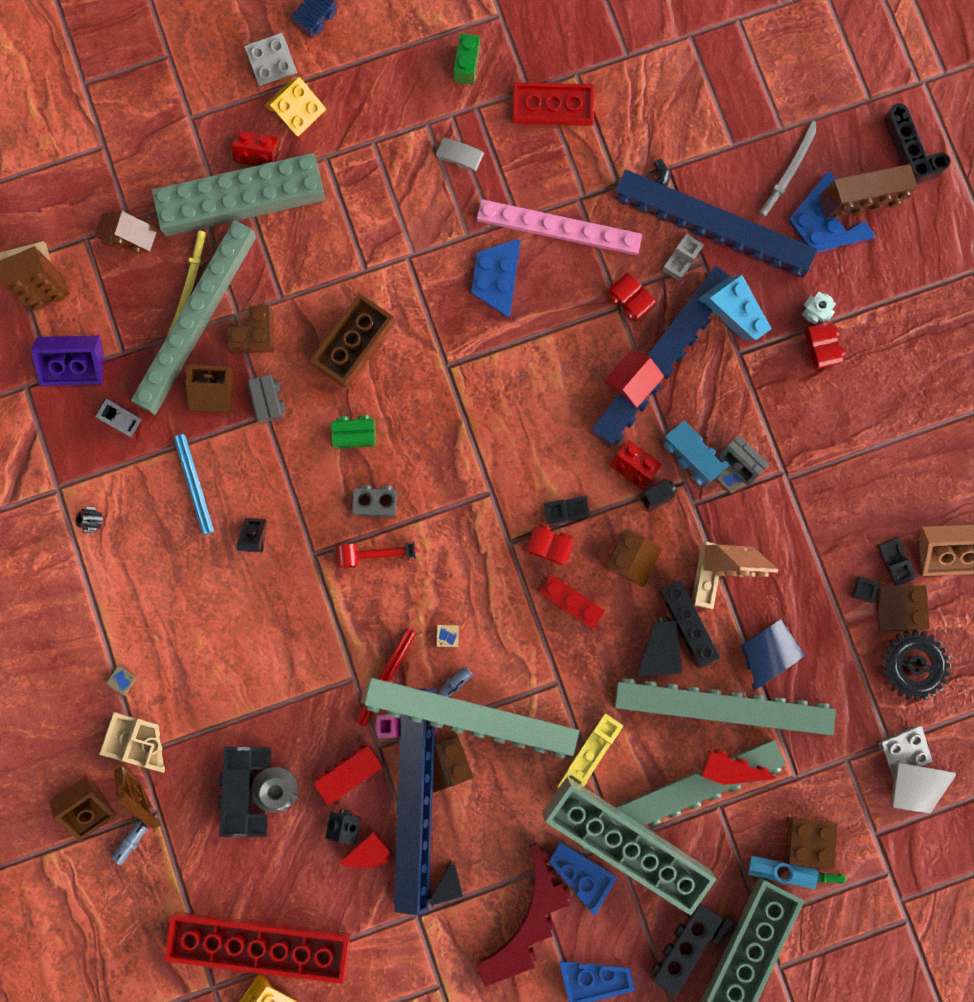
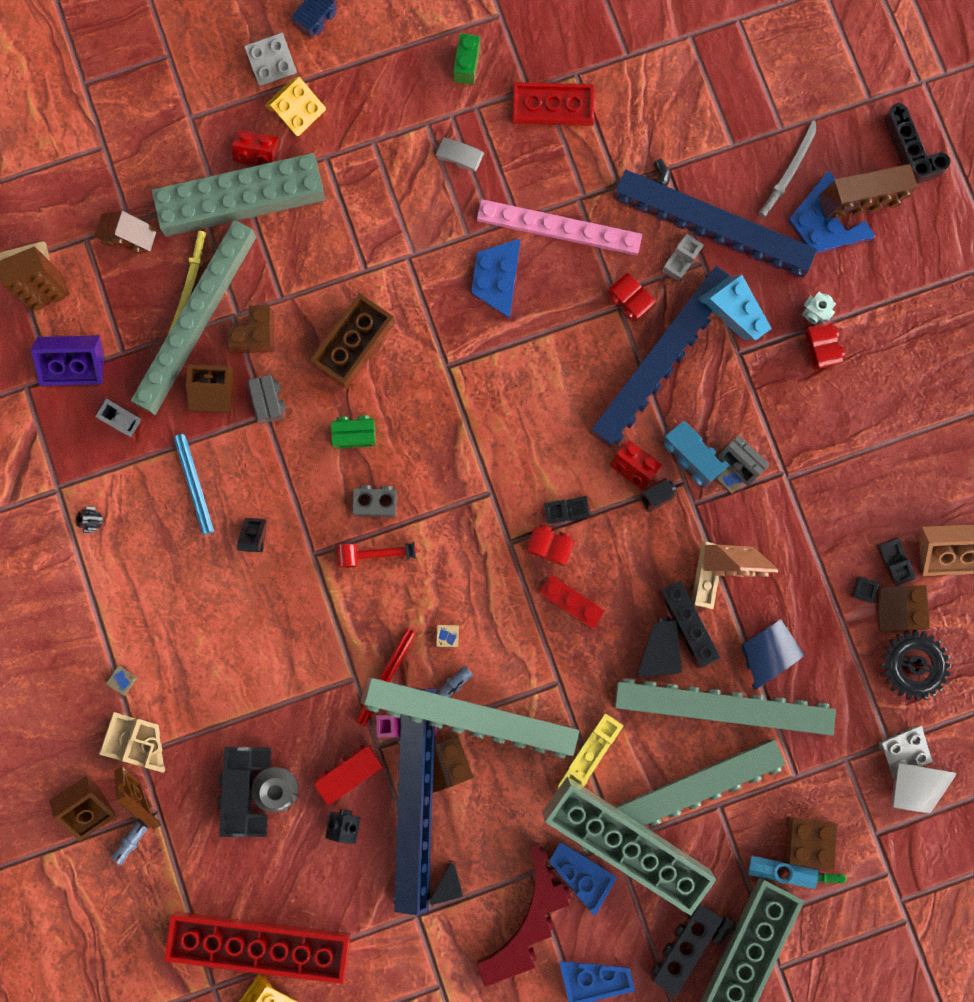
red slope [340,831,392,868] -> none
red slope [604,349,664,408] -> none
reddish brown slope [606,528,662,587] -> none
red slope [699,749,775,785] -> none

